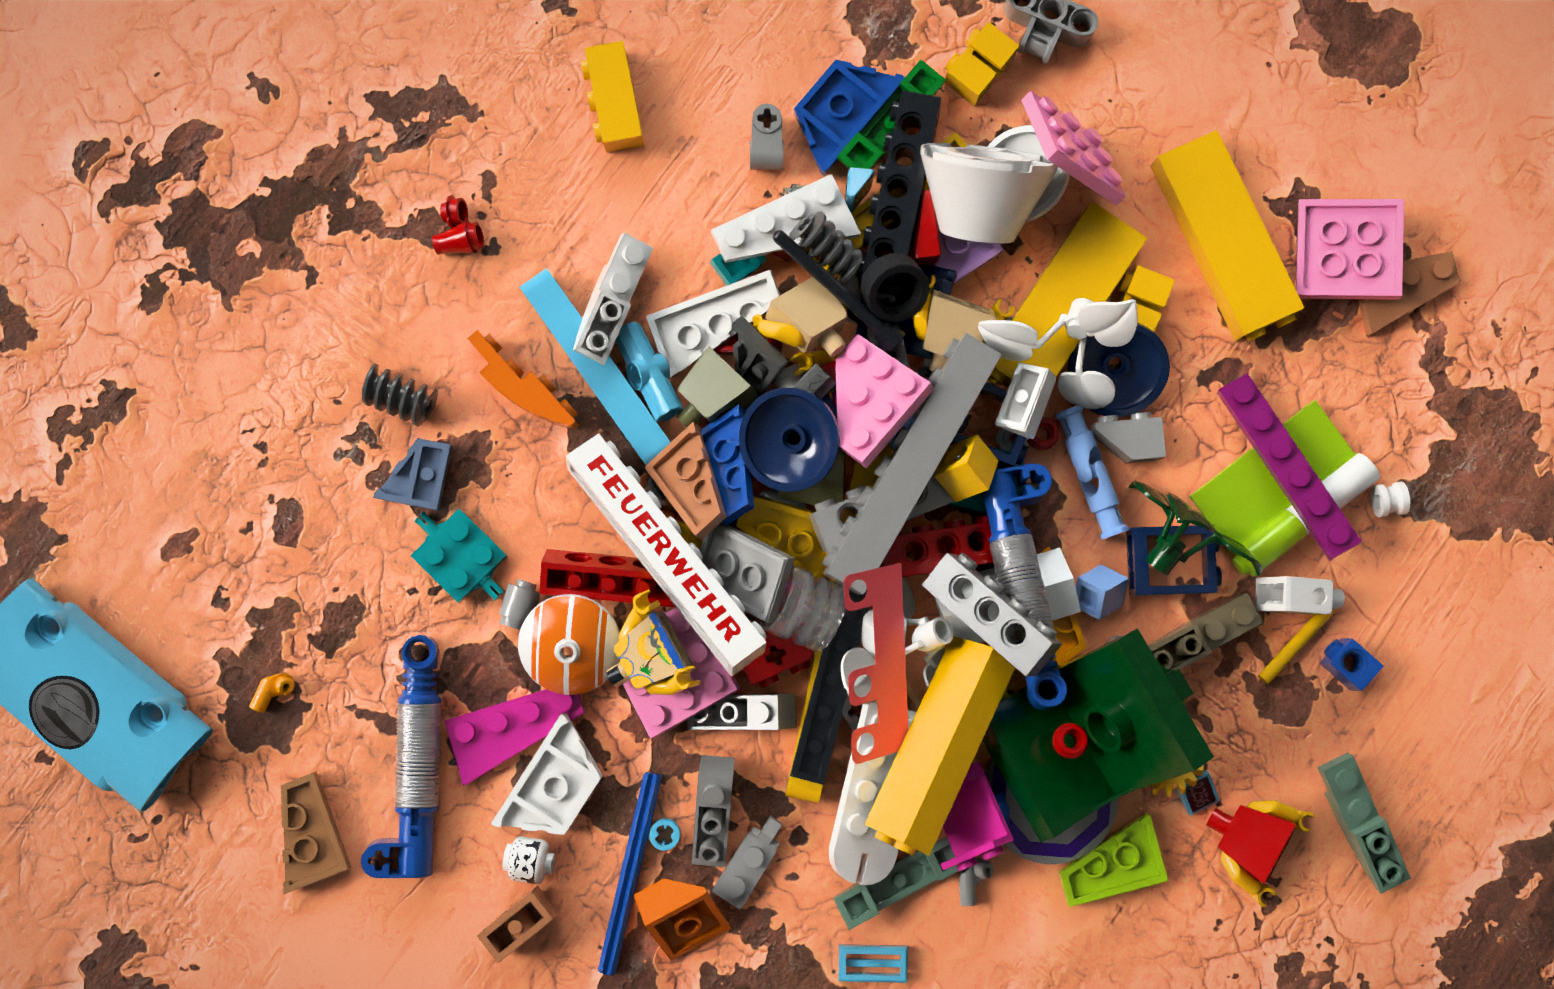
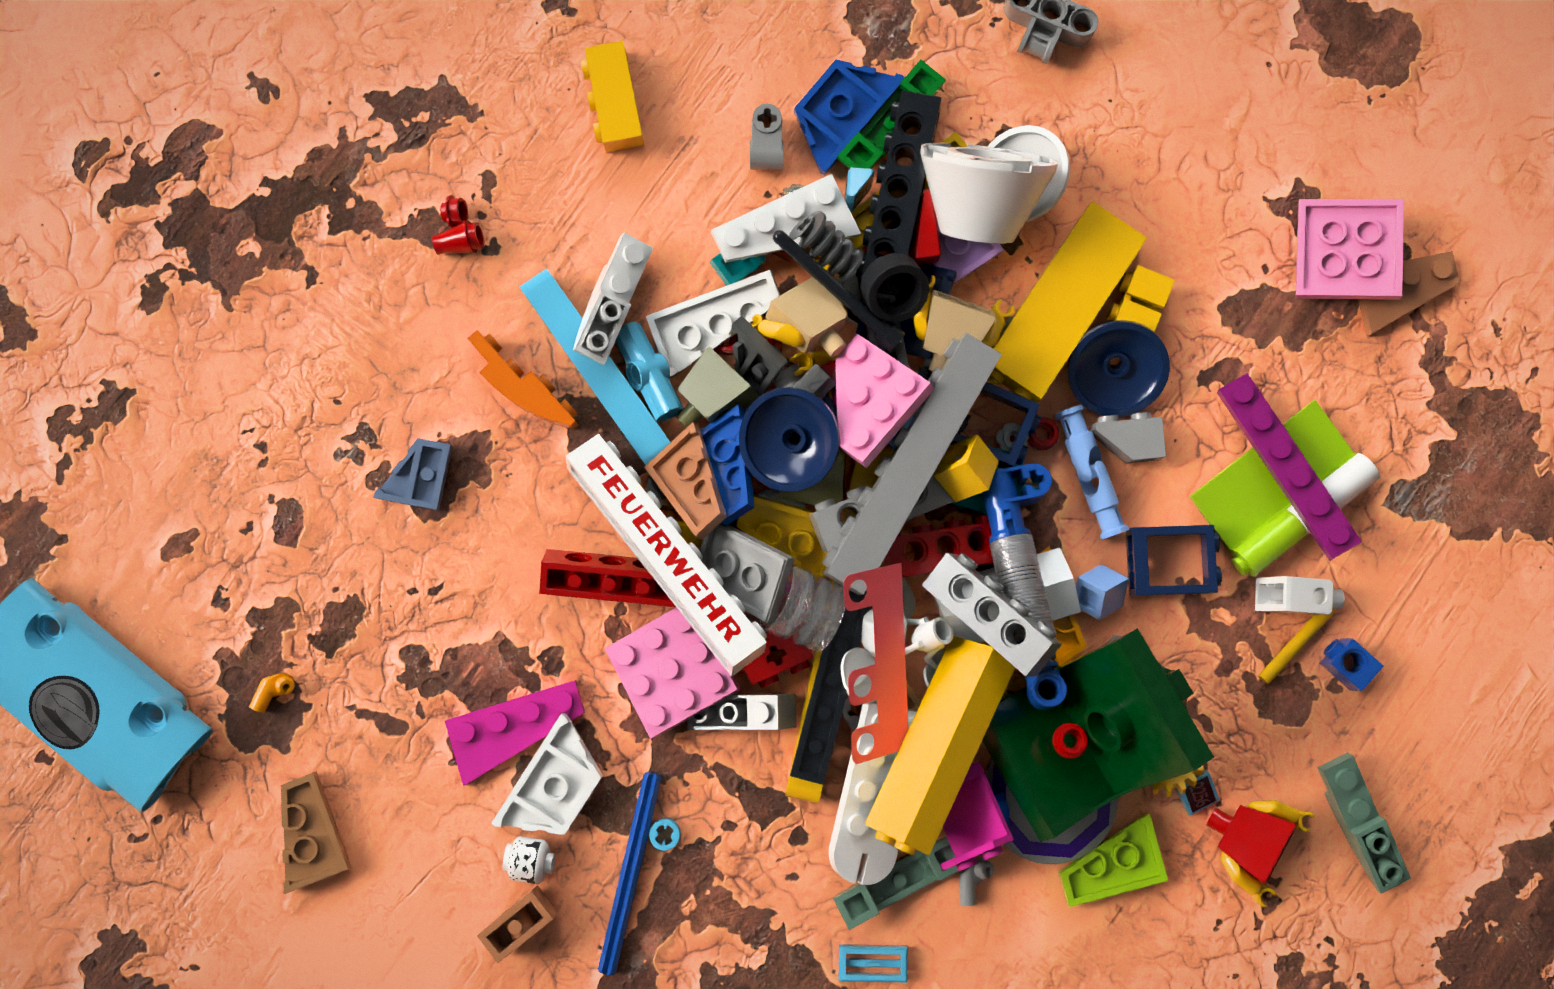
piece [361,634,442,878] -> none
dark grey piece [362,363,438,426] -> none
teal plate [410,509,508,604] -> none
light grey brick [499,579,541,630] -> none
orange dish [518,594,620,695] -> none
torso [606,589,700,696] -> none
orange slope [634,879,731,961] -> none
light grey slope [692,755,735,867] -> none
light grey hinge [712,815,782,910] -> none
yellow piece [945,22,1019,106] -> none
white plant [978,298,1138,409] -> none
white slope [995,362,1056,439] -> none
bright pink plate [1021,91,1126,206] -> none
dark green plant [1128,481,1263,576] -> none
dark tan slope [1148,593,1263,670] -> none
yellow brick [1150,130,1304,342] -> none
white wheel [1370,482,1410,518] -> none

